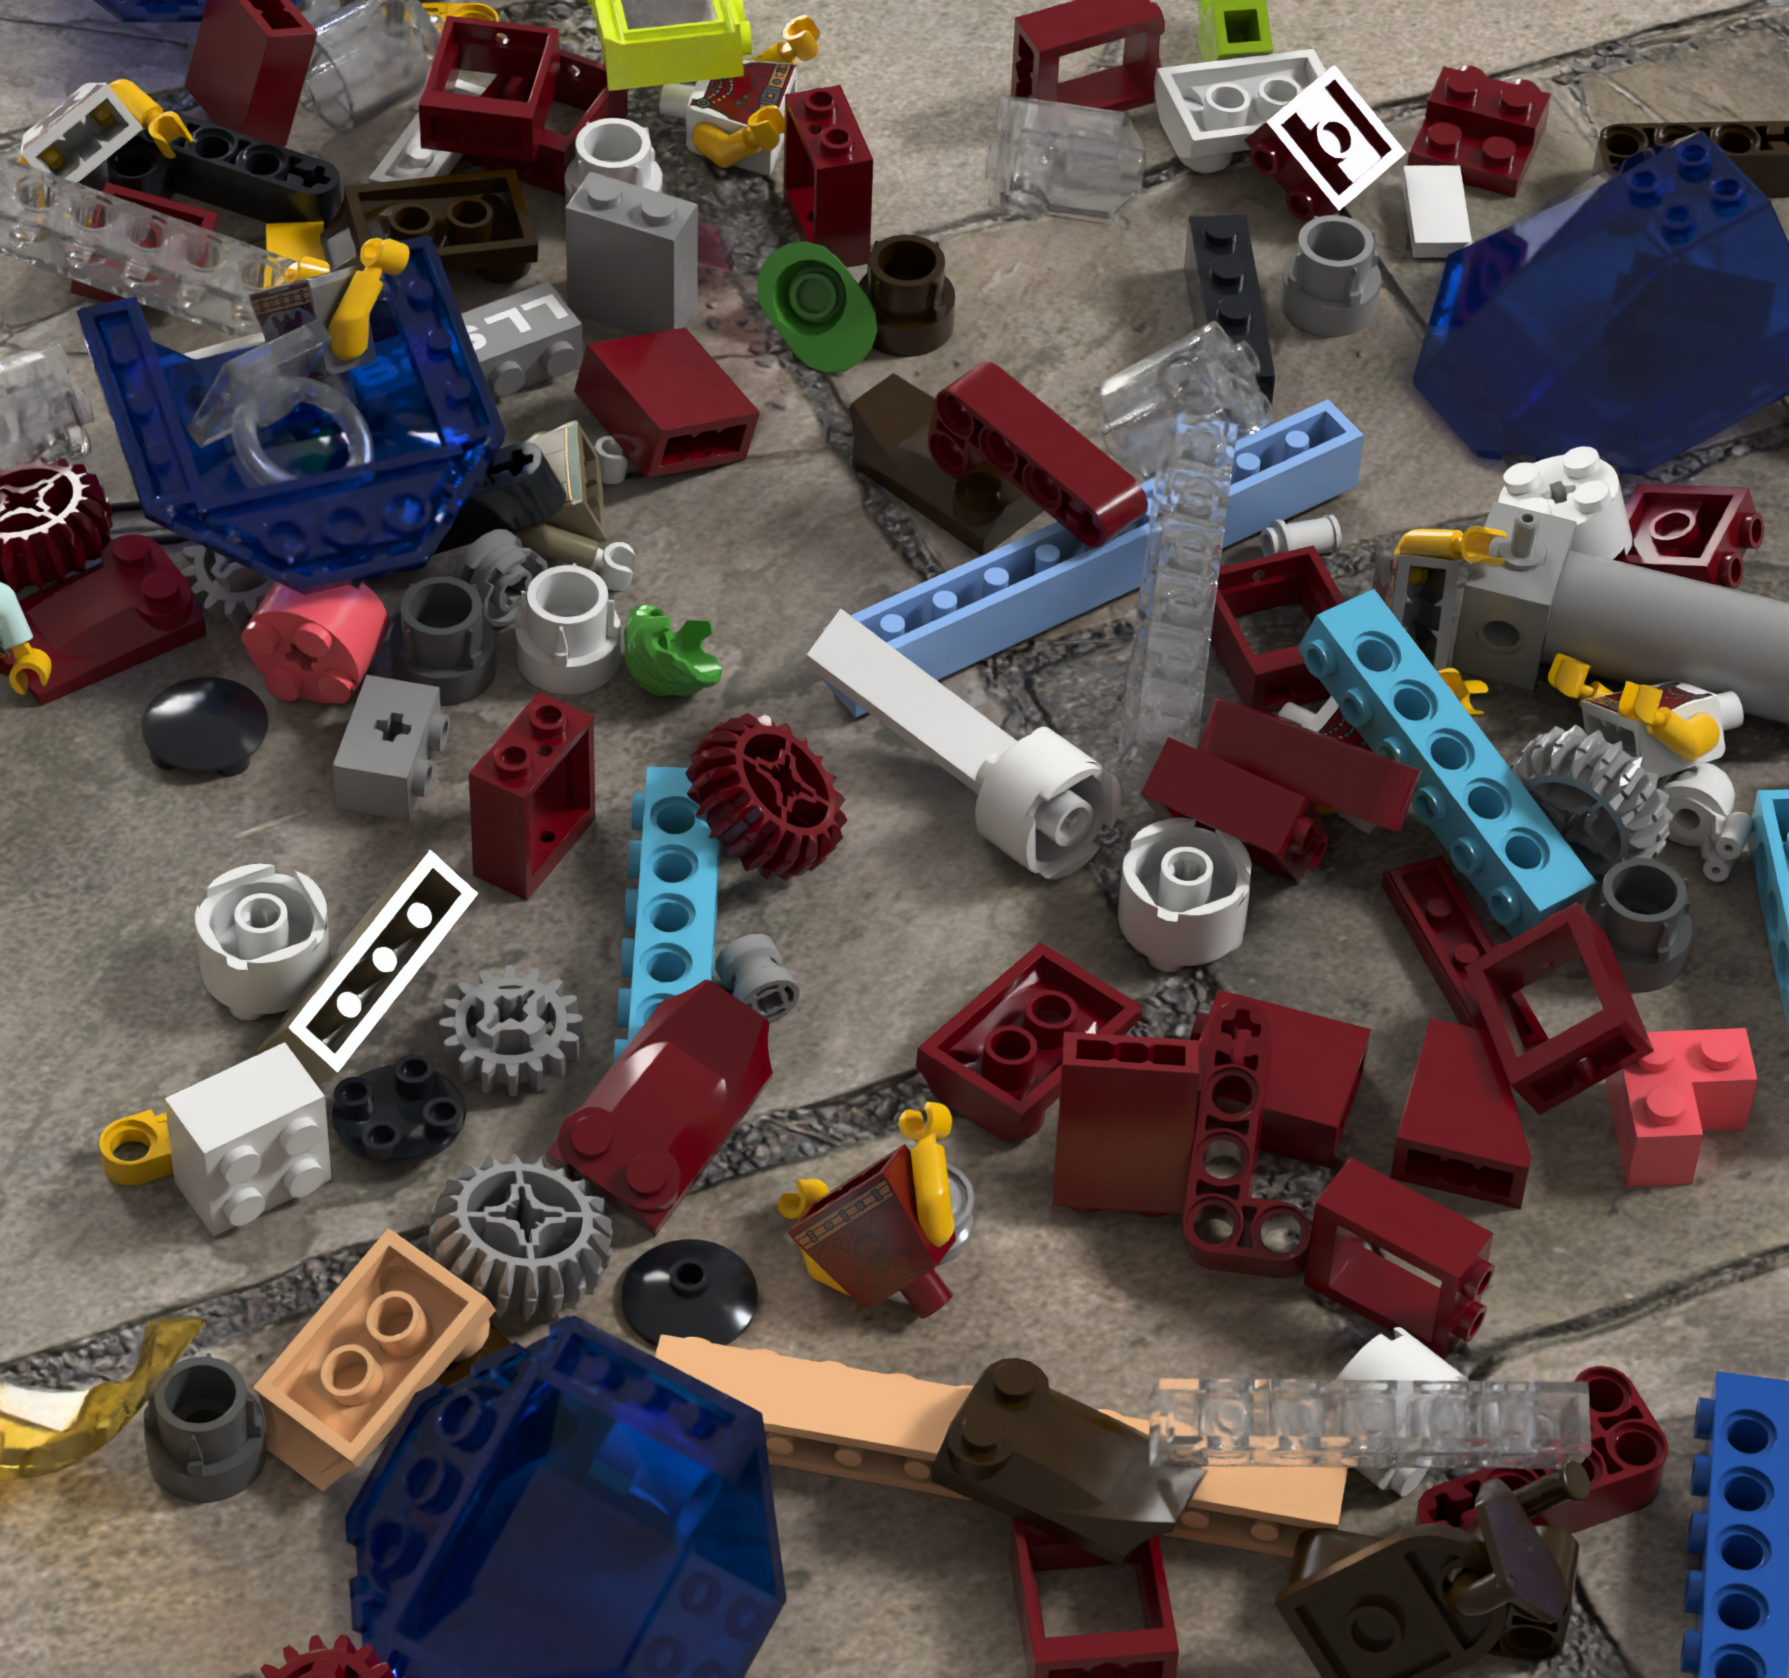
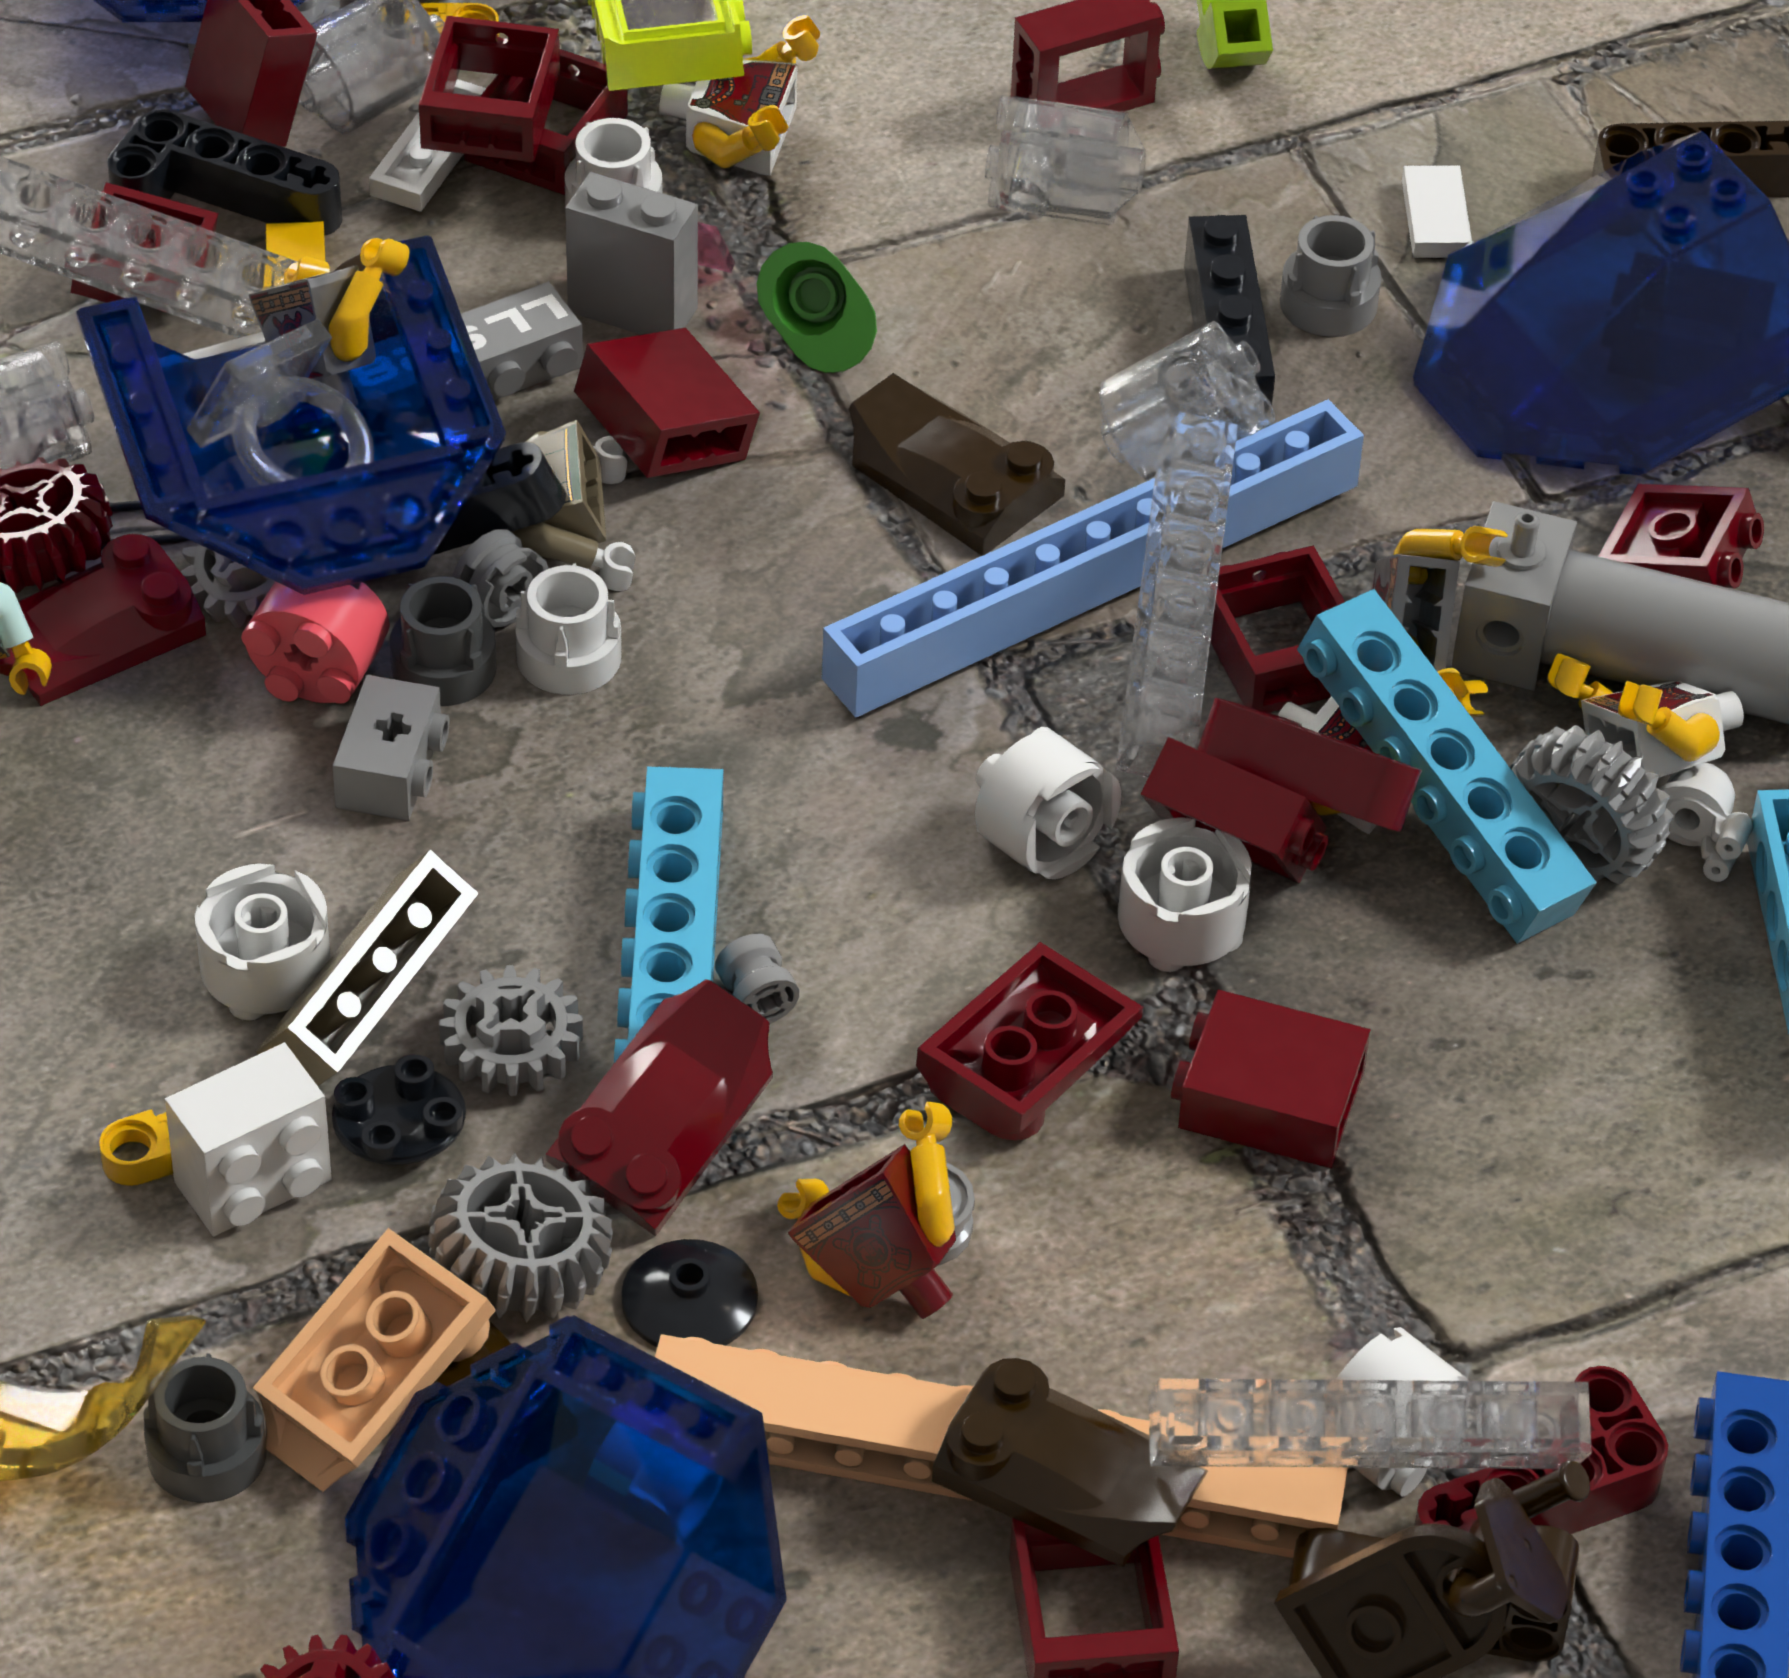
torso [13,79,193,249] -> none
black dish [142,677,268,776] -> none
dark brown slope [320,168,538,283] -> none
dark red window [469,691,596,901] -> none
bright green hair [624,604,722,697] -> none
dark red gear [685,713,848,881] -> none
dark red window [783,85,873,268] -> none
white tile [801,609,1018,794] -> none
dark brown piece [859,235,955,357] -> none
dark red beam [928,361,1148,548] -> none
dark red brick [1052,1032,1199,1217] -> none
white slope [1154,49,1326,174] -> none
dark red beam [1183,1000,1311,1278] -> none
plate [1244,64,1406,221] -> none
white pin [1260,514,1342,557] -> none
dark red window [1304,1158,1495,1360] -> none
dark red tile [1382,855,1549,1052] -> none
dark red slope [1390,1018,1531,1209] -> none
dark red plate [1407,65,1551,198] -> none
dark red window [1464,902,1654,1115] -> none
white brick [1498,446,1632,560] -> none
dark grey piece [1580,857,1693,993] -> none
coral brick [1605,1028,1758,1187] -> none

